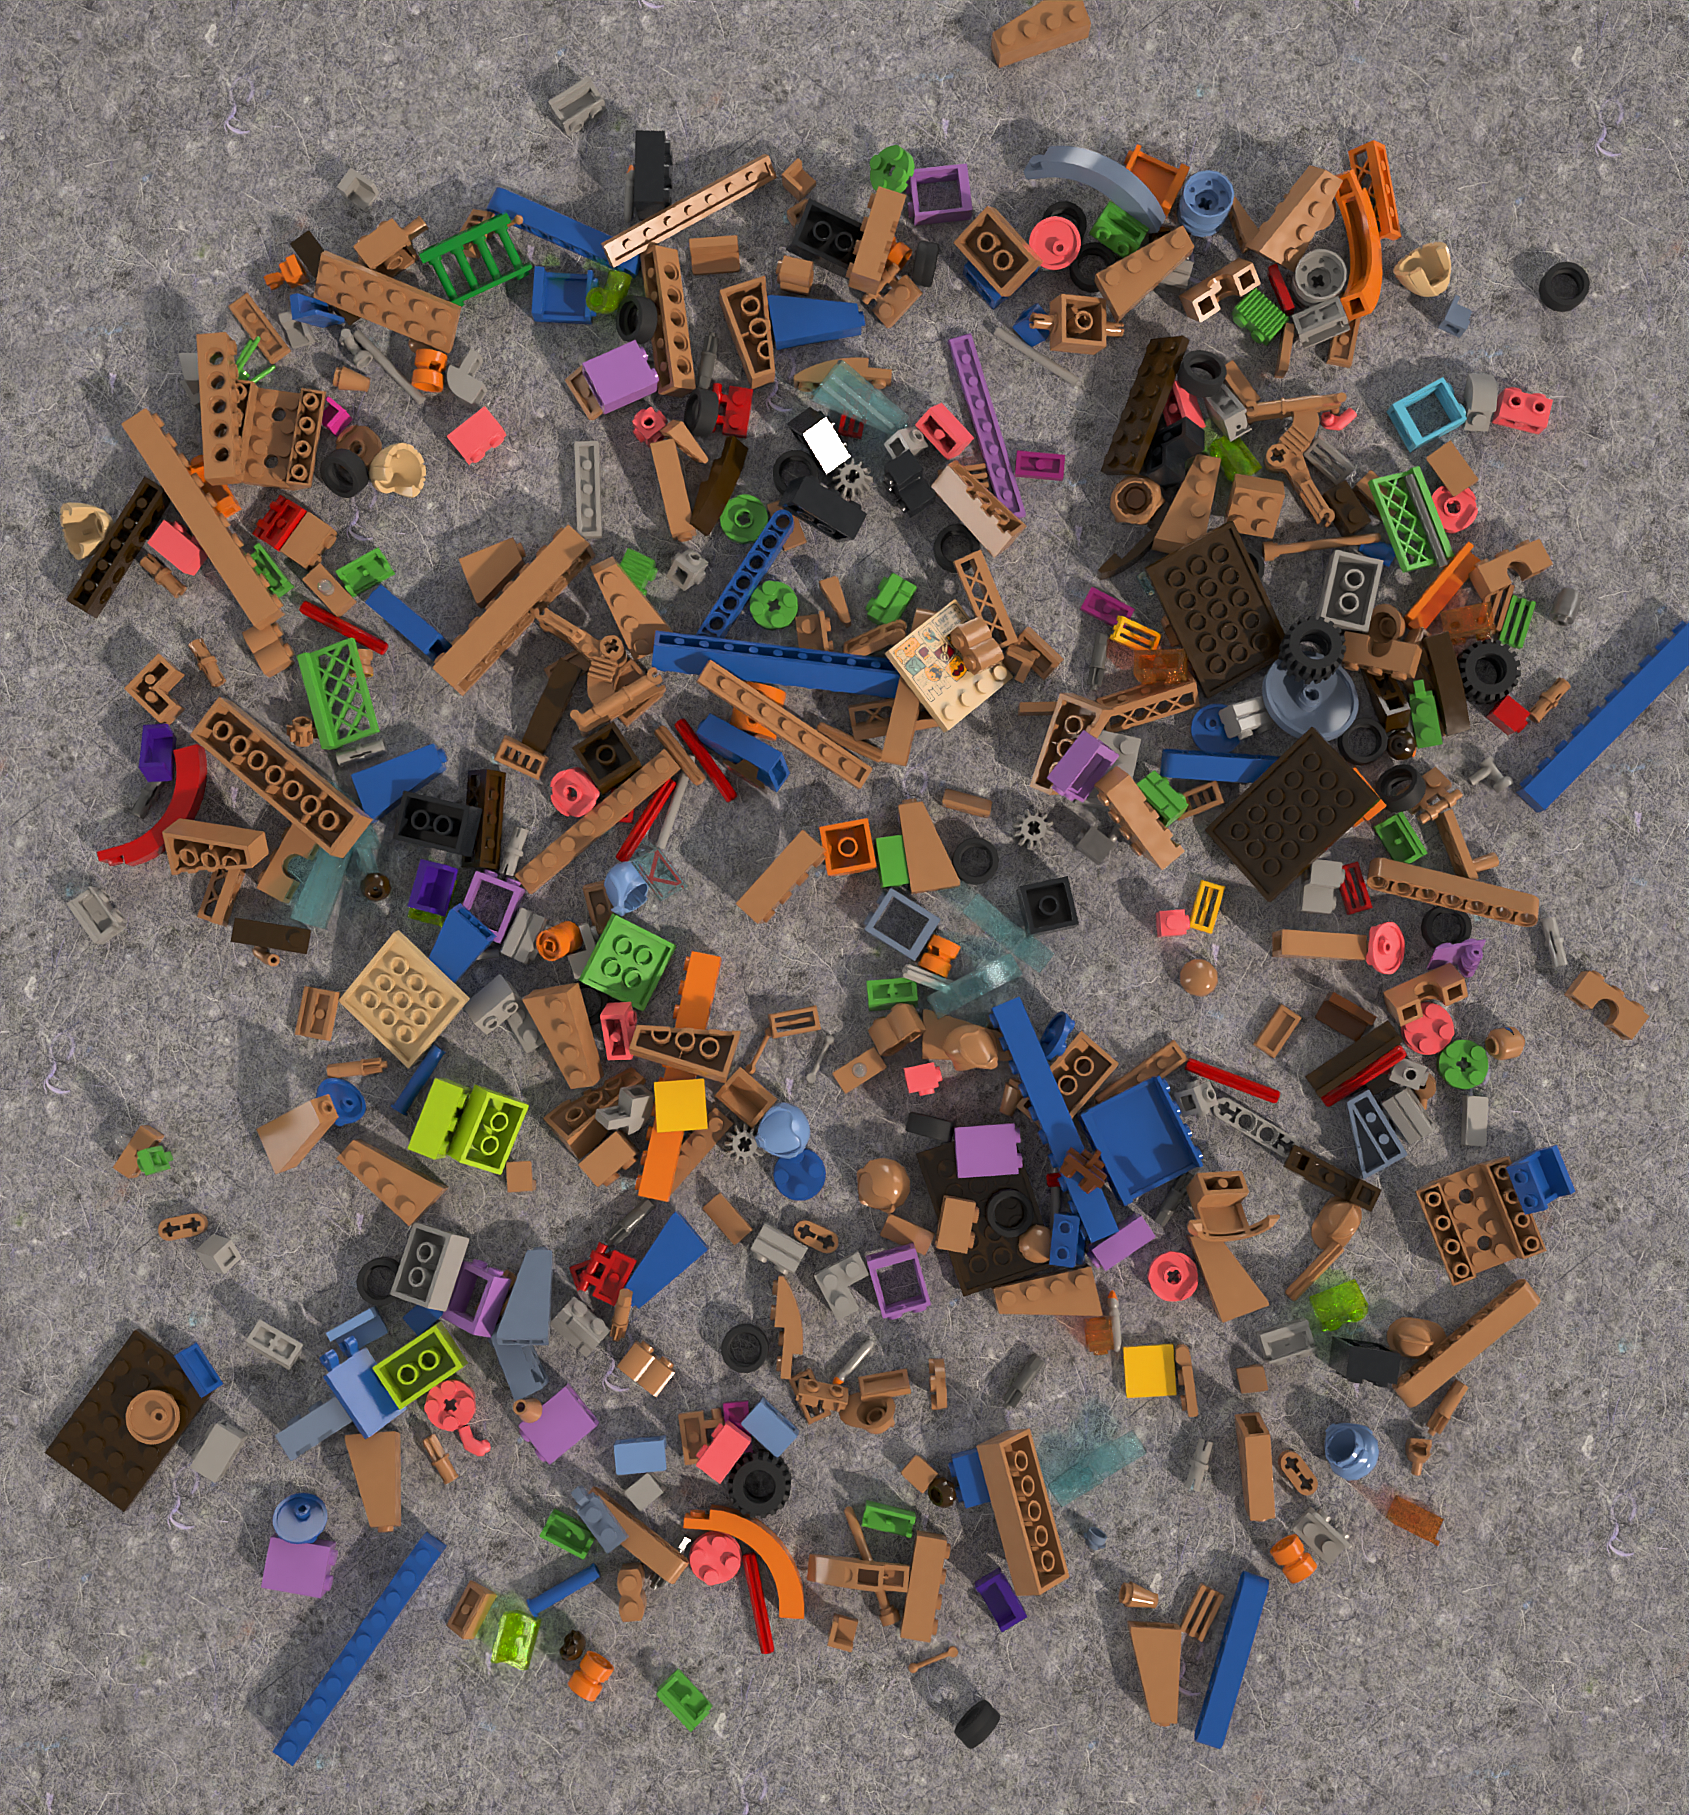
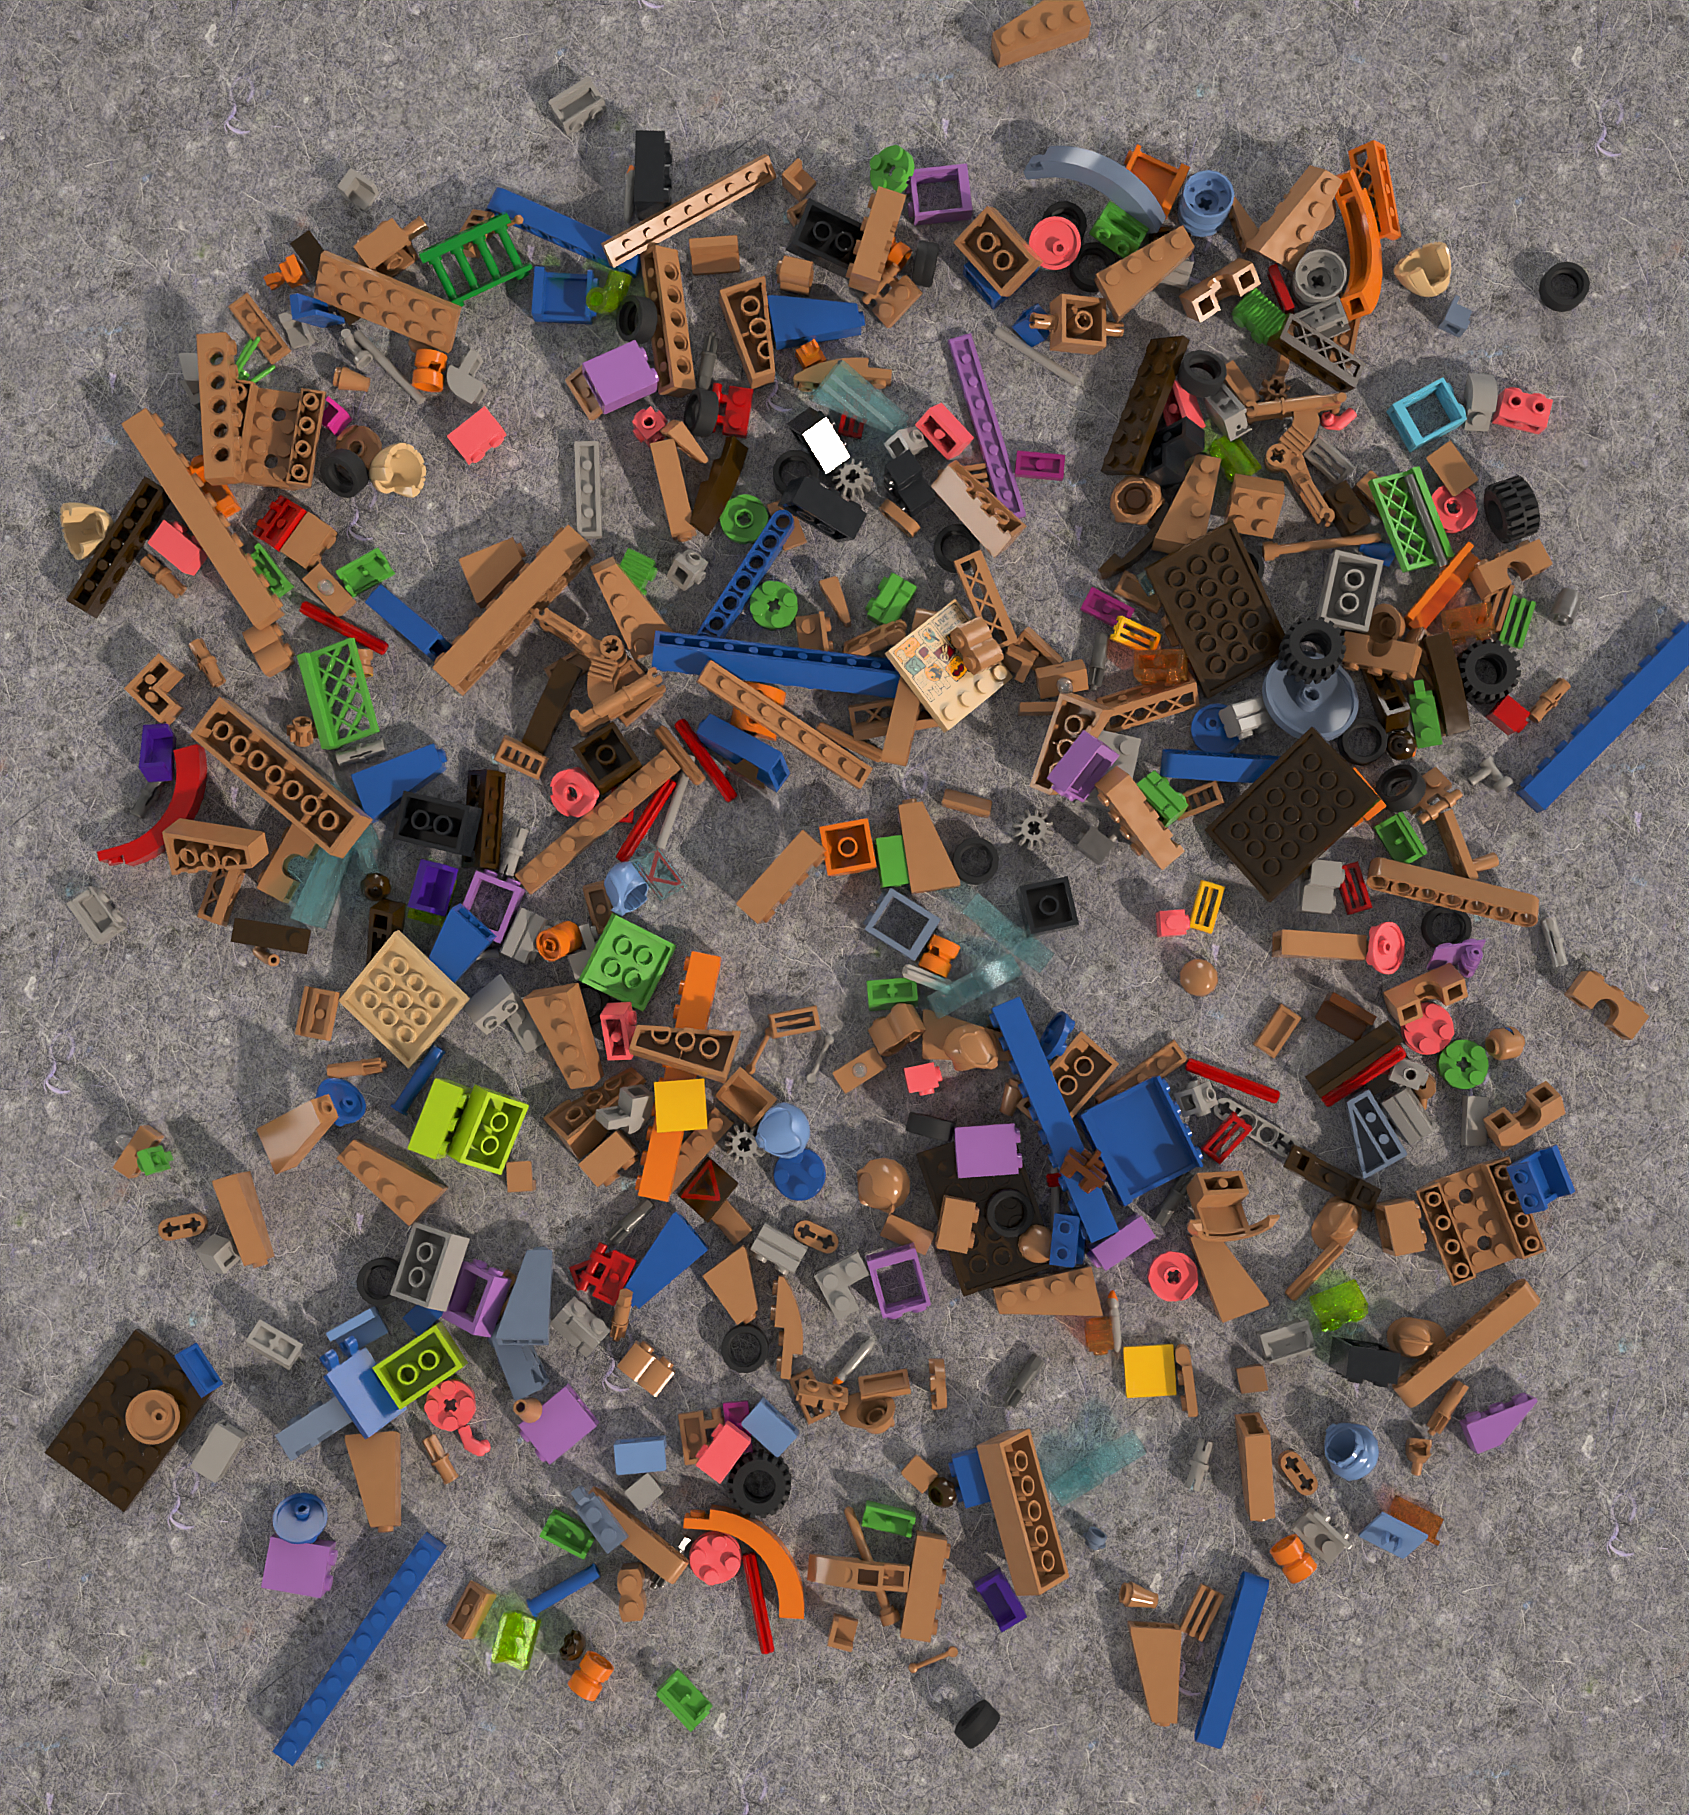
none -> medium nougat slope [212,1171,275,1269]
none -> dark brown slope [366,898,406,966]
none -> dark brown piece [678,1156,739,1223]
none -> medium nougat slope [702,1245,759,1325]
none -> orange piece [795,339,827,370]
none -> medium nougat beam [878,499,921,538]
none -> medium nougat piece [1034,659,1089,699]
none -> medium nougat tile [1113,570,1161,615]
none -> red tile [1201,1111,1253,1165]
none -> medium nougat gear [1258,374,1291,402]
none -> dark brown fence [1266,313,1366,393]
none -> medium blue piece [1358,1512,1428,1559]
none -> medium nougat brick [1373,1197,1427,1256]
none -> medium lavender slope [1459,1393,1538,1454]
none -> medium nougat arch [1483,1081,1566,1152]
none -> black tyre [1484,475,1540,544]

